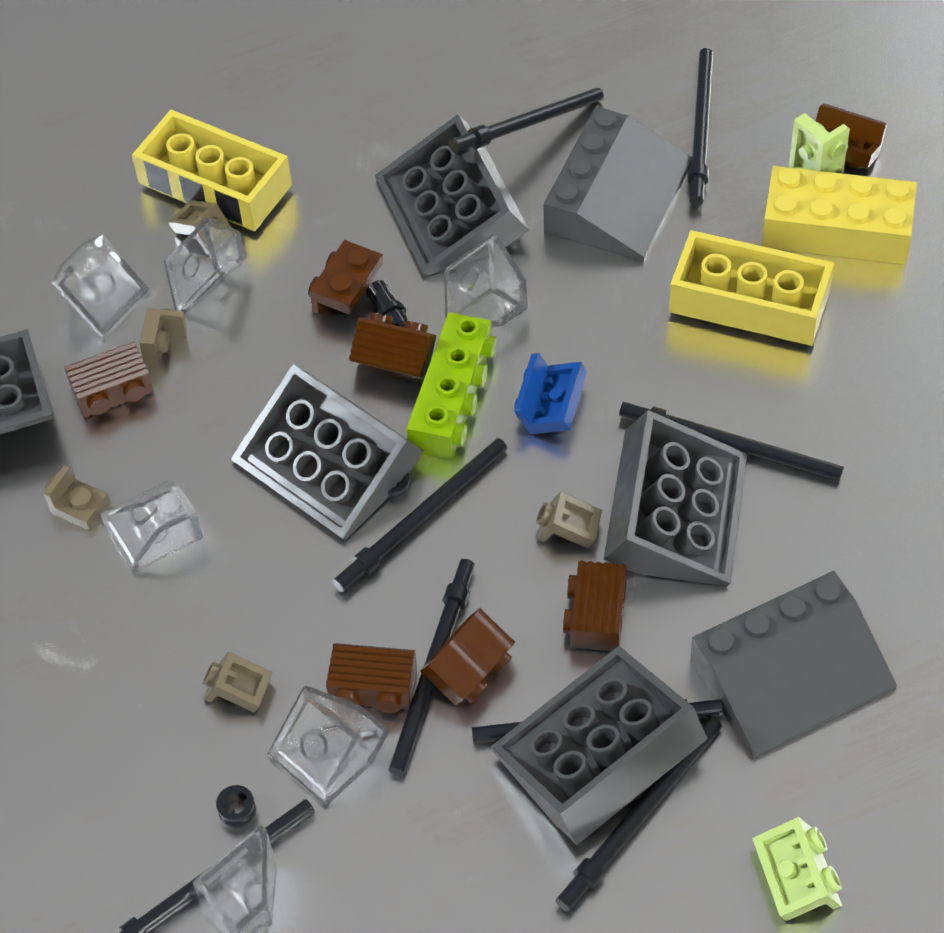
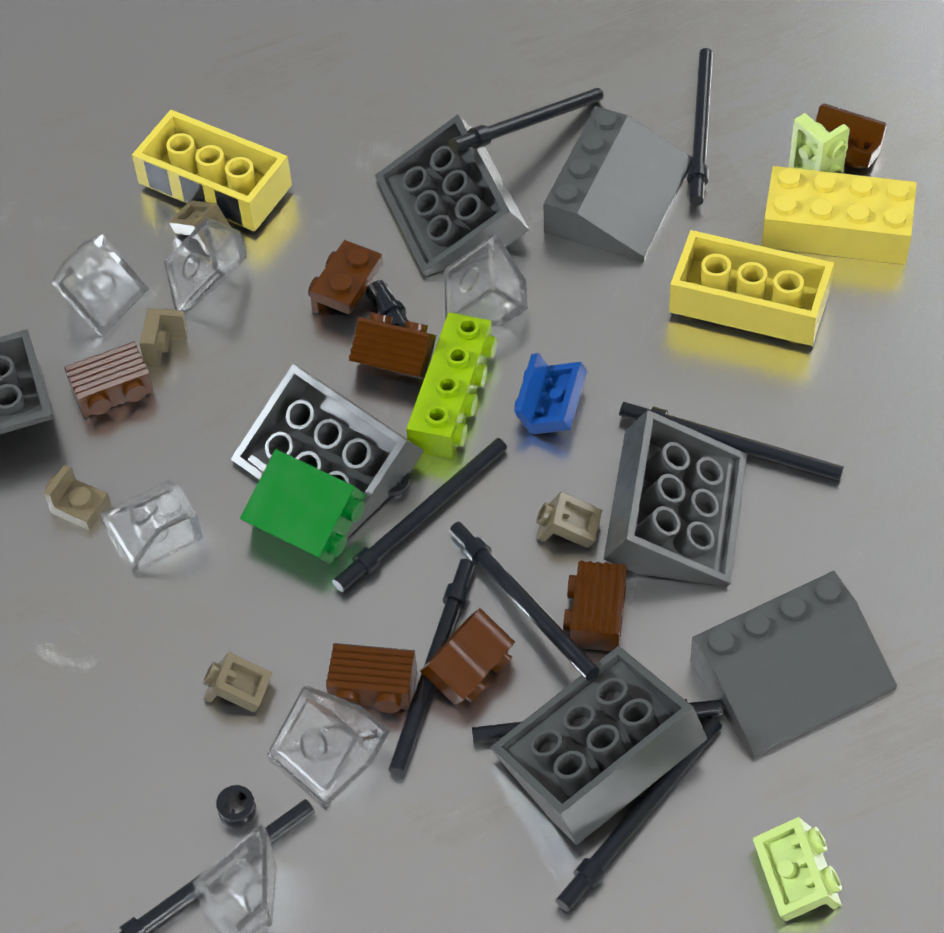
none -> green brick [239,449,366,565]
none -> black bar [450,521,600,681]

